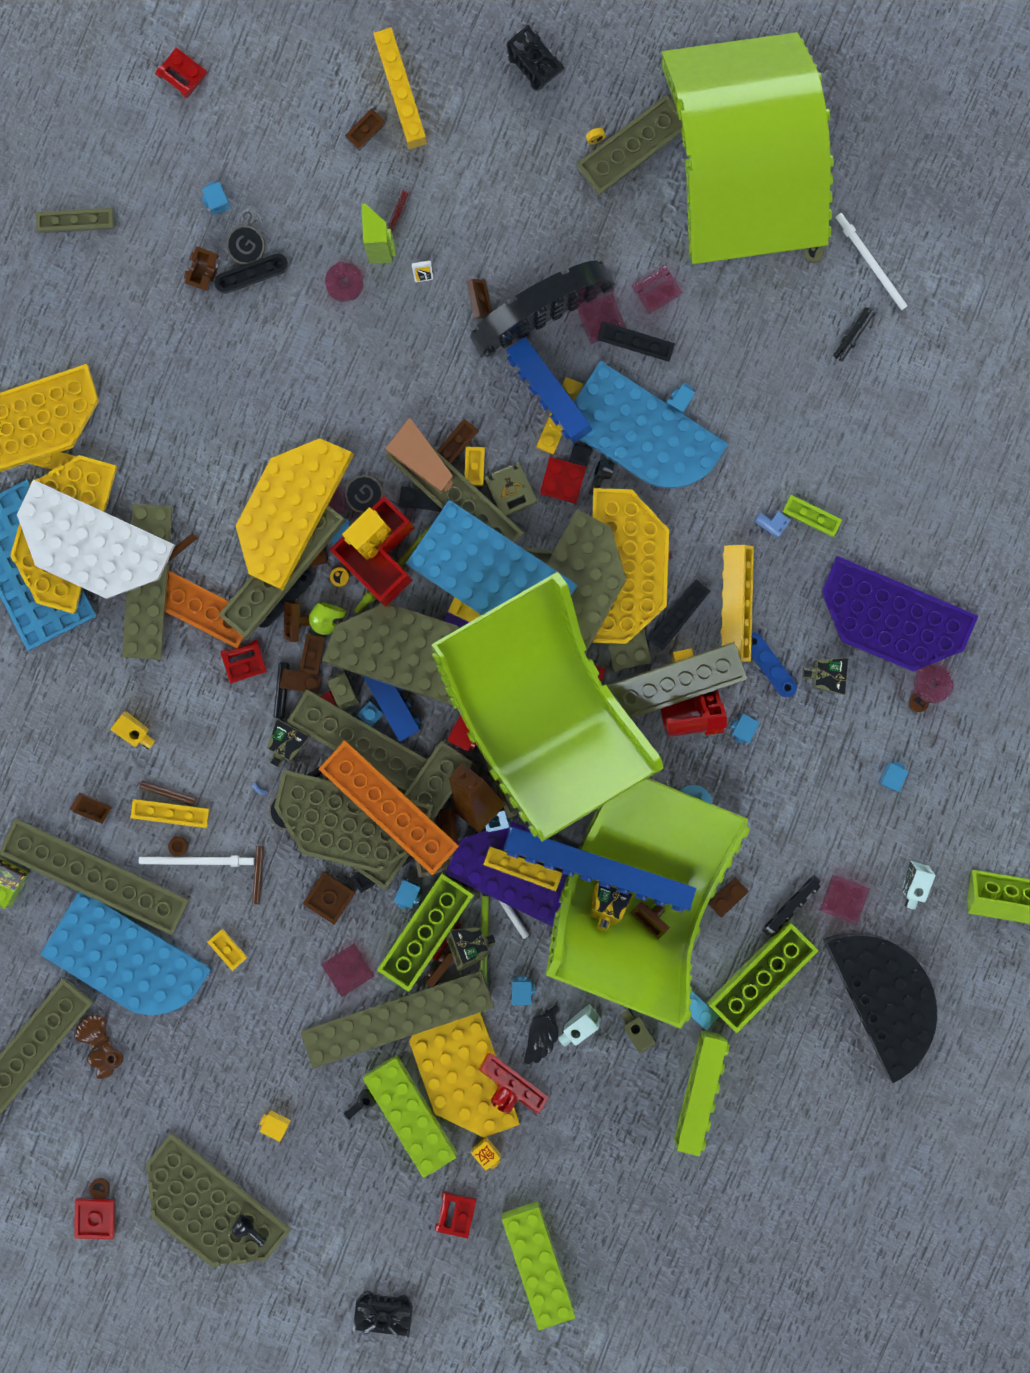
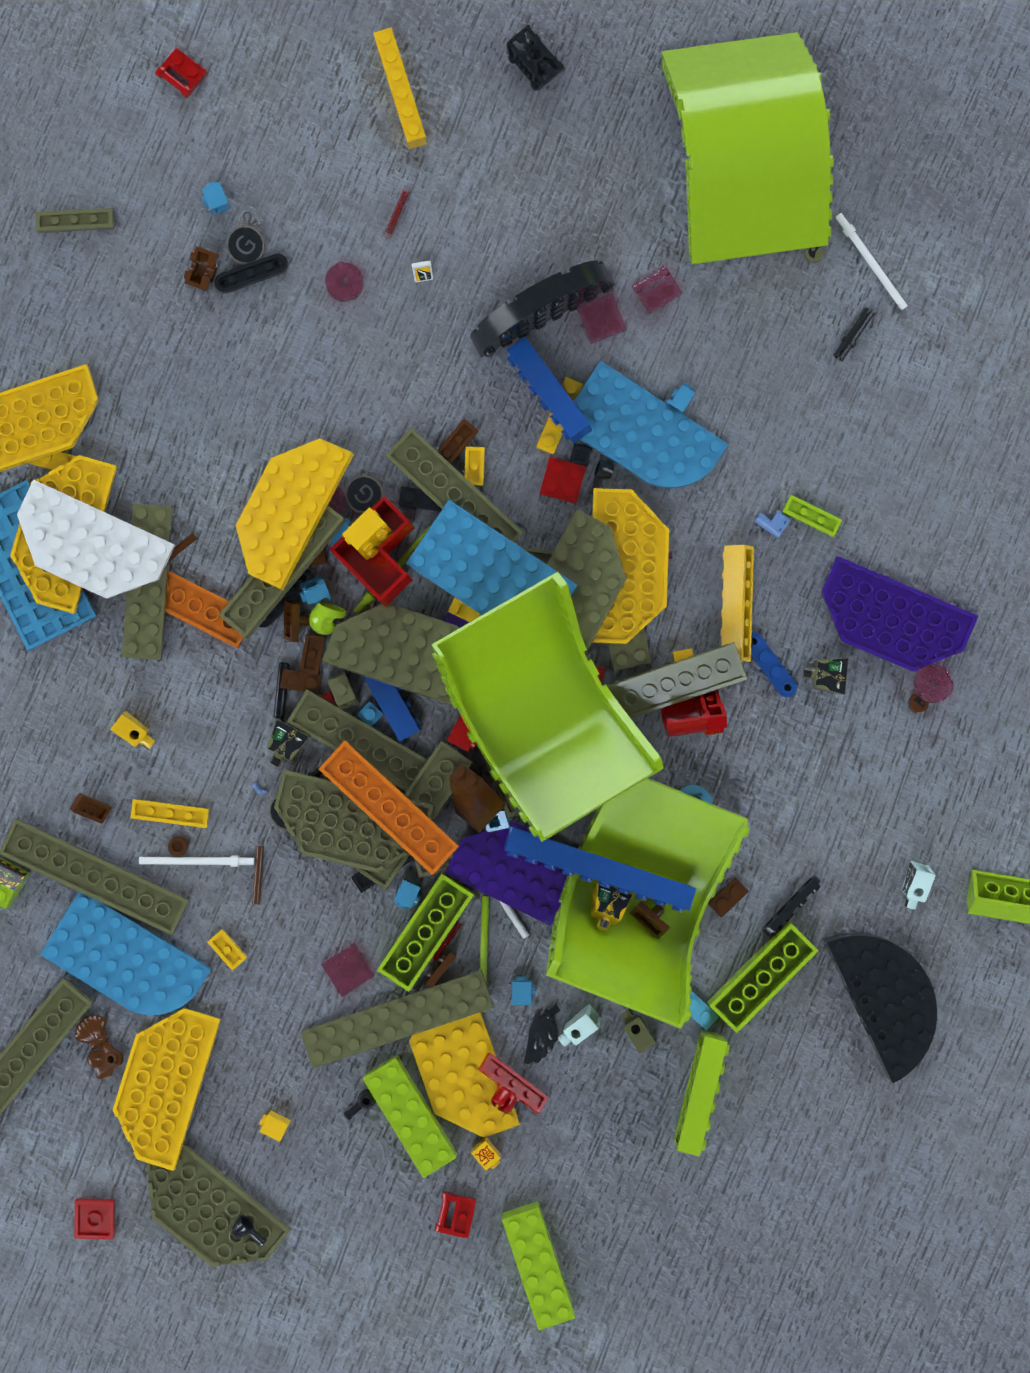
reddish brown tile [89,1178,110,1199] -> none
reddish brown bar [139,781,197,805] -> none
red plate [220,640,267,684] -> none
reddish brown plate [303,871,356,925] -> none
yellow tile [330,567,349,587] -> none
reddish brown plate [345,108,386,151] -> none
black piece [353,1291,413,1338] -> none
lime slope [361,203,396,264] -> none
nougat slope [385,418,454,494] -> none
reddish brown plate [436,808,458,844] -> none
torso [446,928,495,971] -> none
reddish brown plate [467,279,492,319] -> none
yellow plate [483,846,563,891] -> none
olive container [484,461,538,517] -> none
olive plate [576,95,682,196] -> none
yellow tile [586,128,606,145] -> none
black plate [596,321,675,362] -> none
black plate [648,579,711,651] -> none
dark azure brick [729,714,760,744] -> none
clear pink plate [820,875,870,925] -> none
dark azure brick [878,761,909,792] -> none
none -> yellow plate [113,1008,222,1171]
none -> dark azure brick [299,576,331,605]

